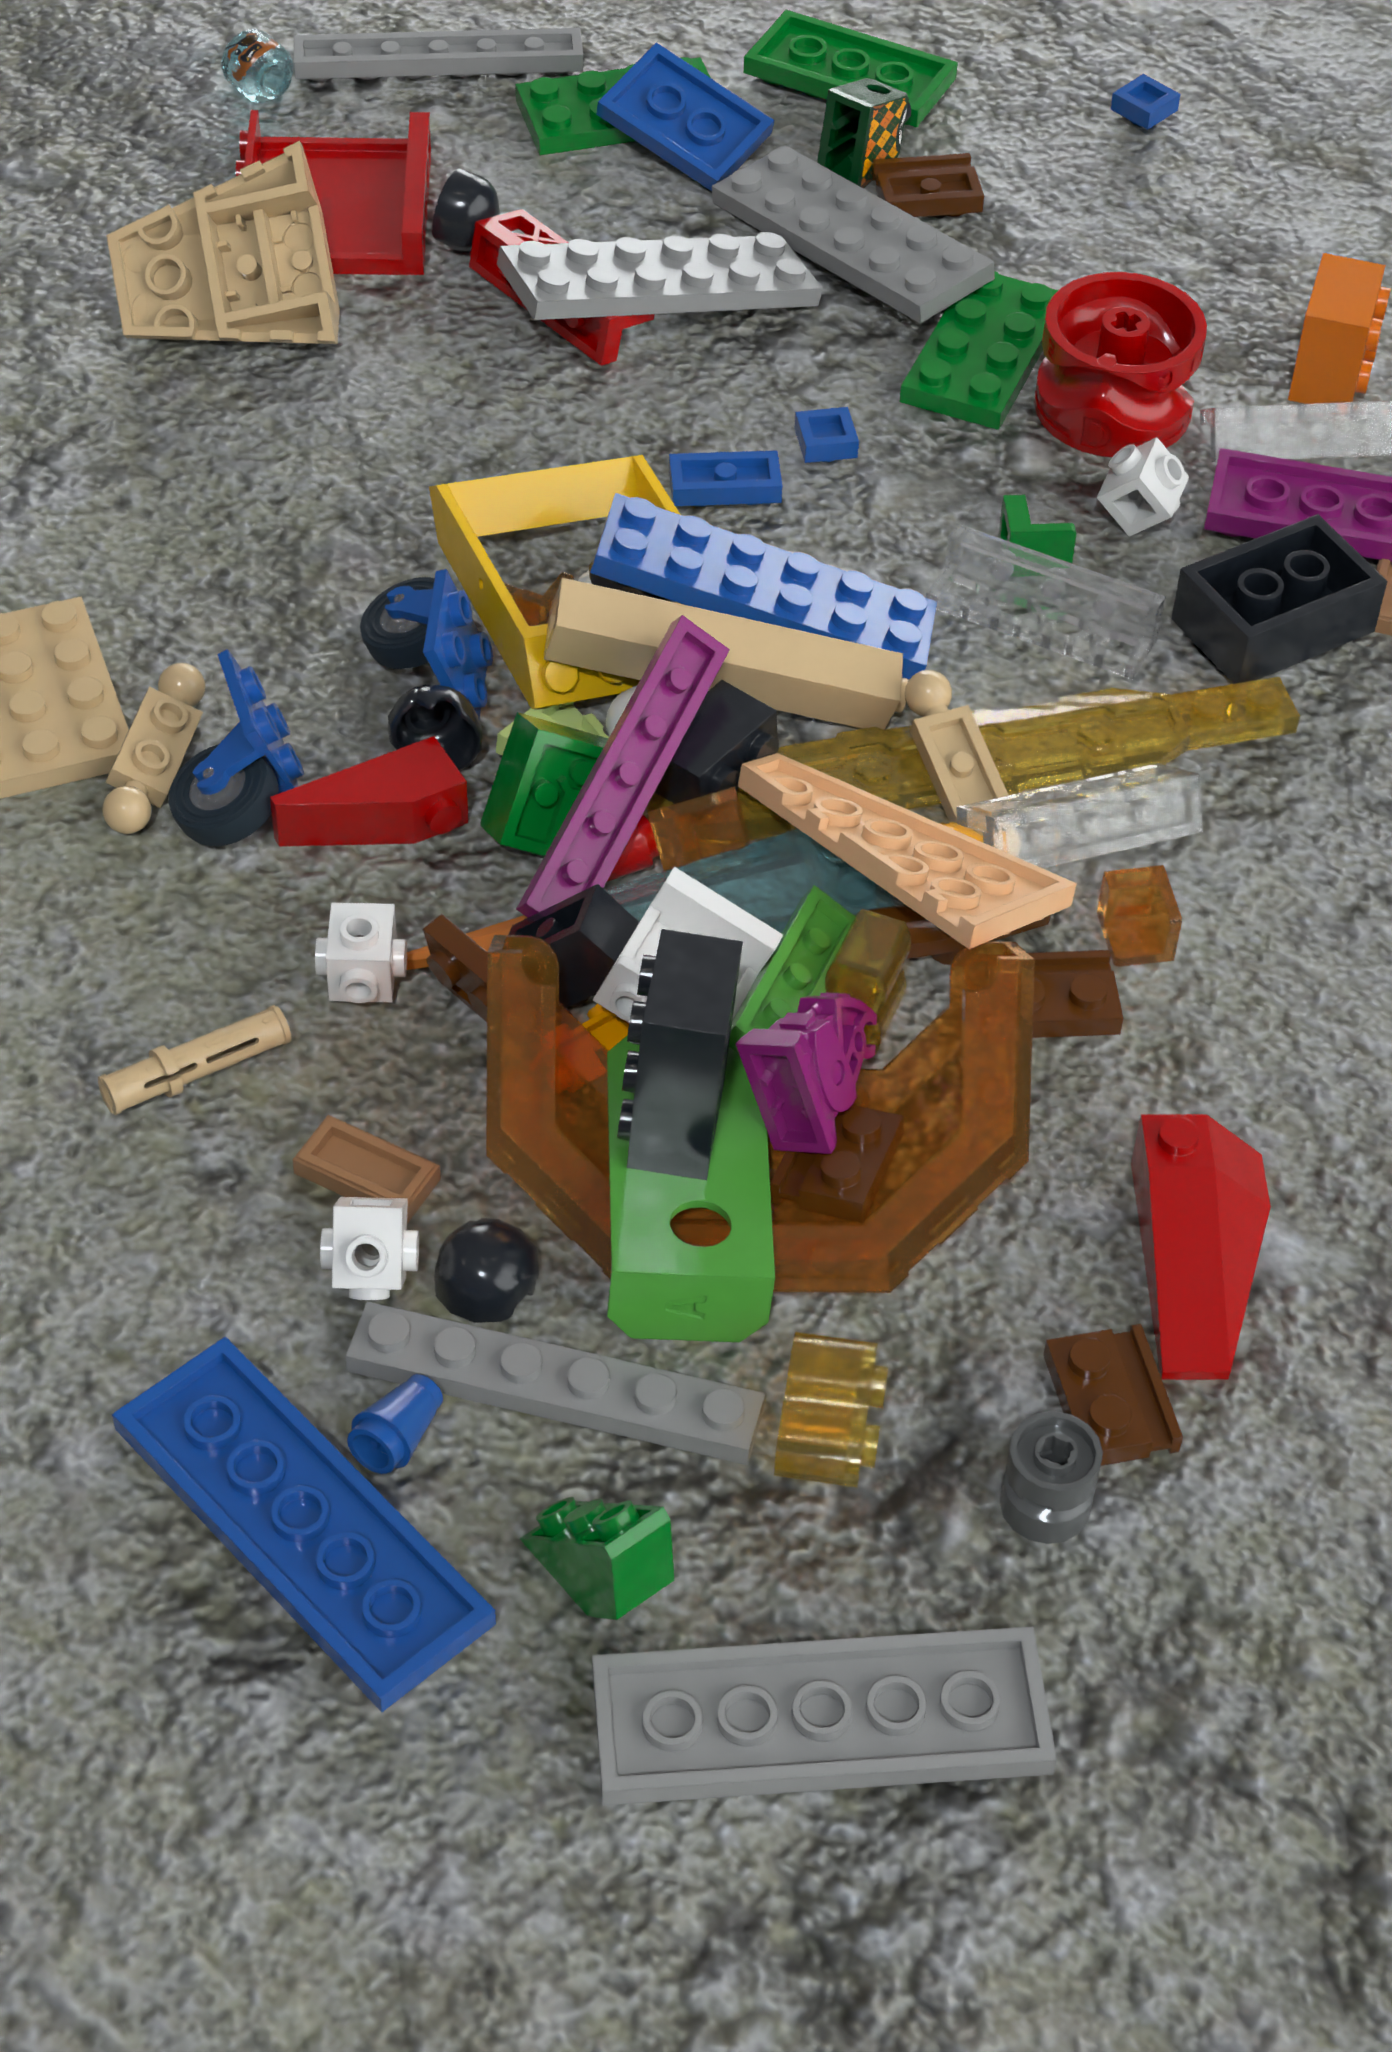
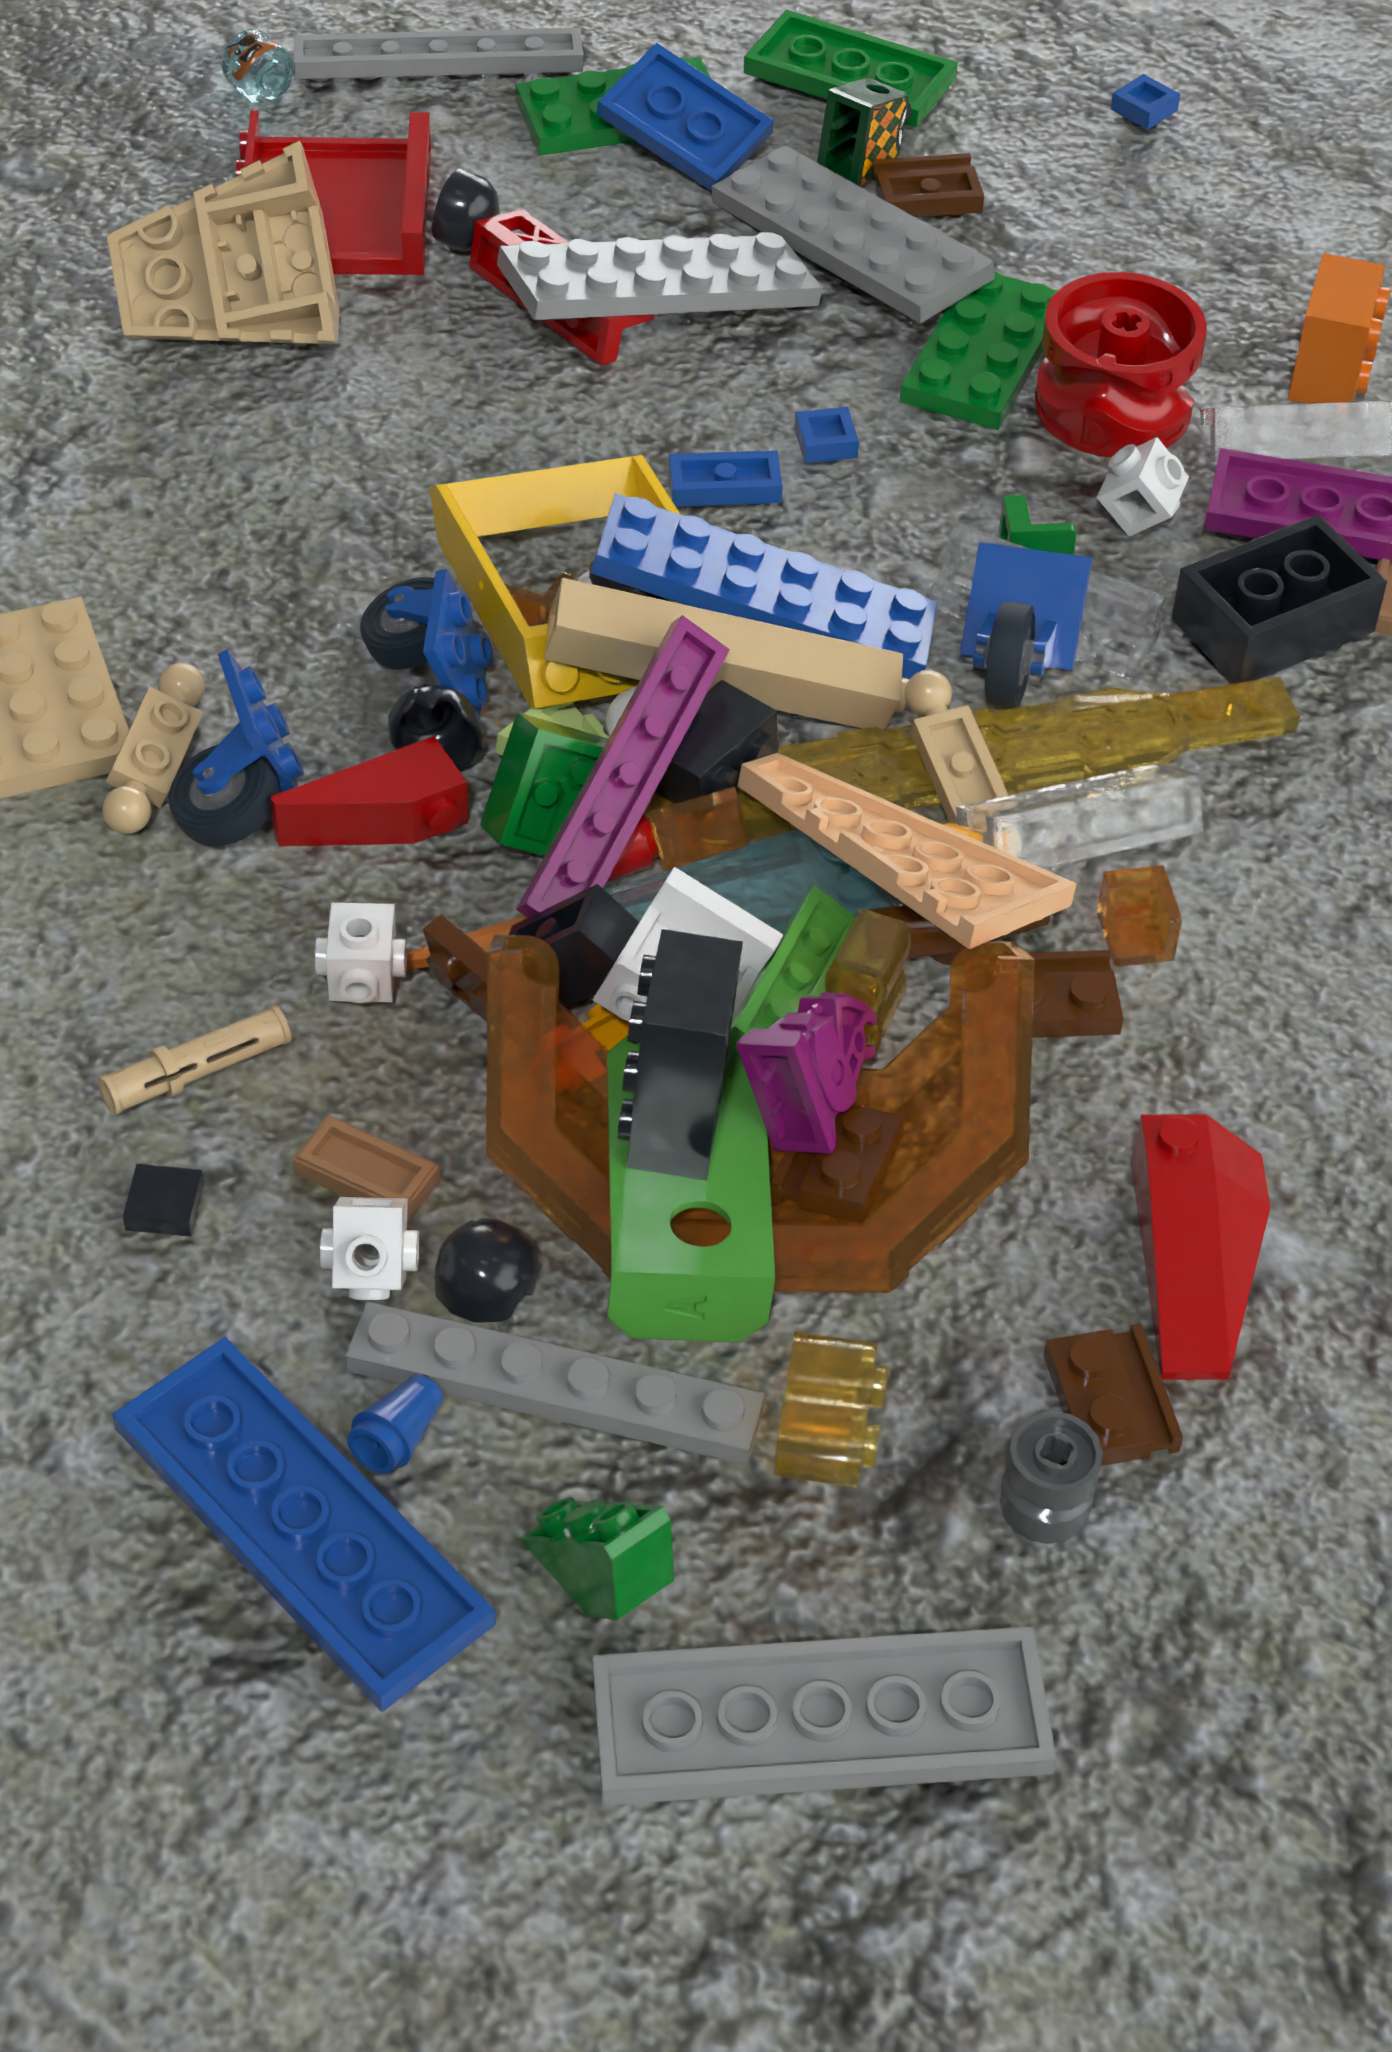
none -> black tile [123,1164,204,1237]
none -> blue plate [960,542,1093,708]

